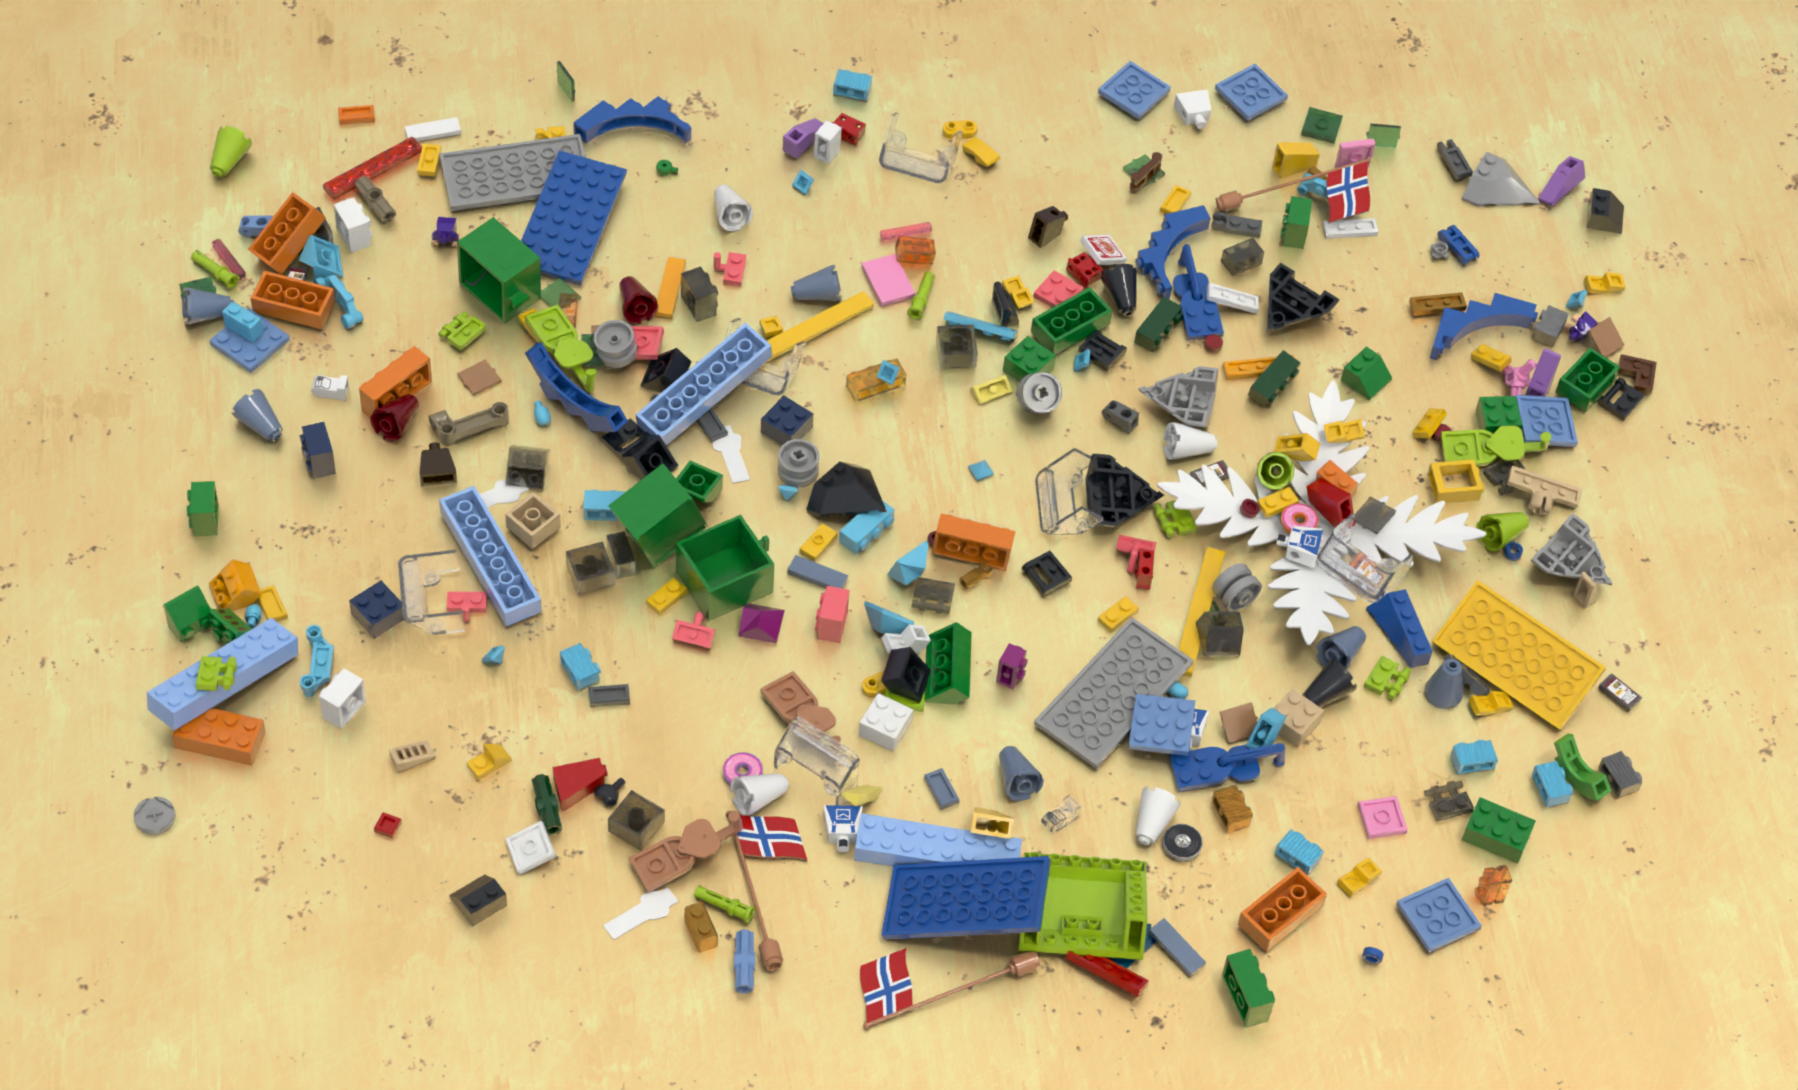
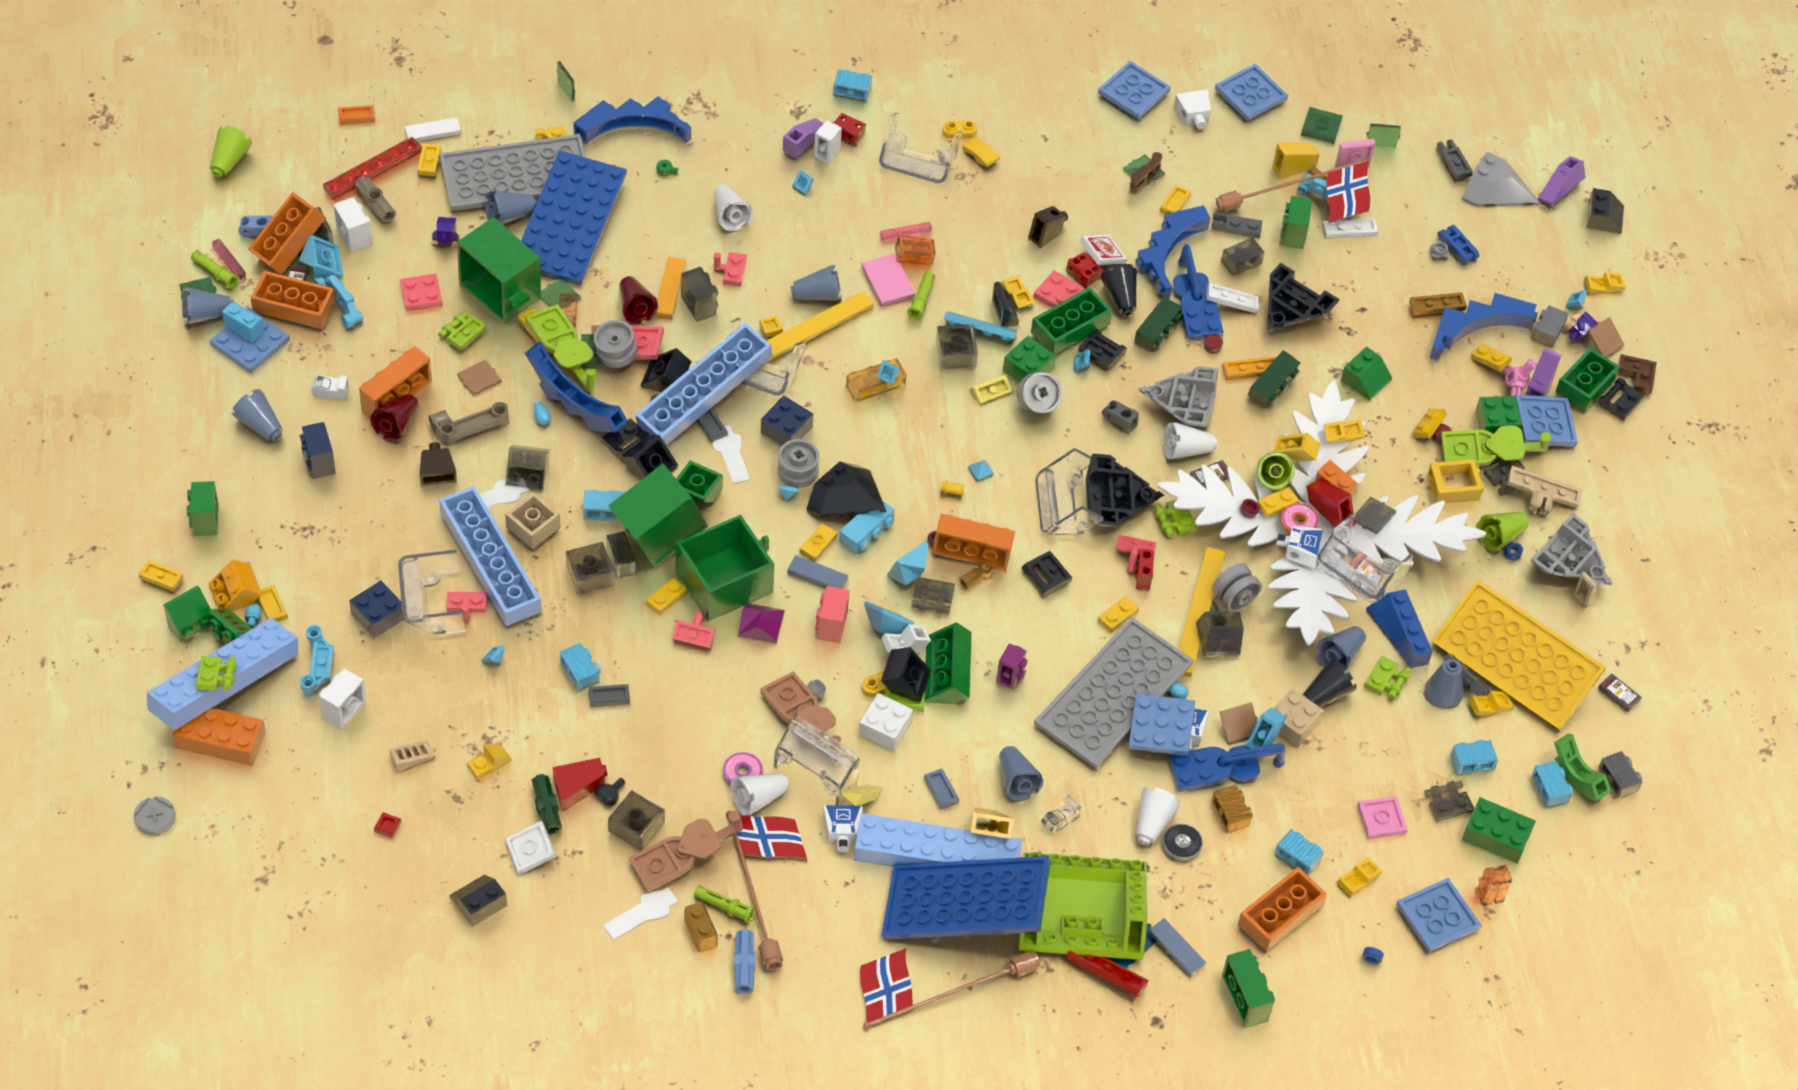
none -> yellow plate [138,560,184,592]
none -> coral plate [400,274,443,311]
none -> sand blue cone [485,191,537,225]
none -> light grey plate [807,679,826,698]
none -> yellow pin [940,480,965,497]

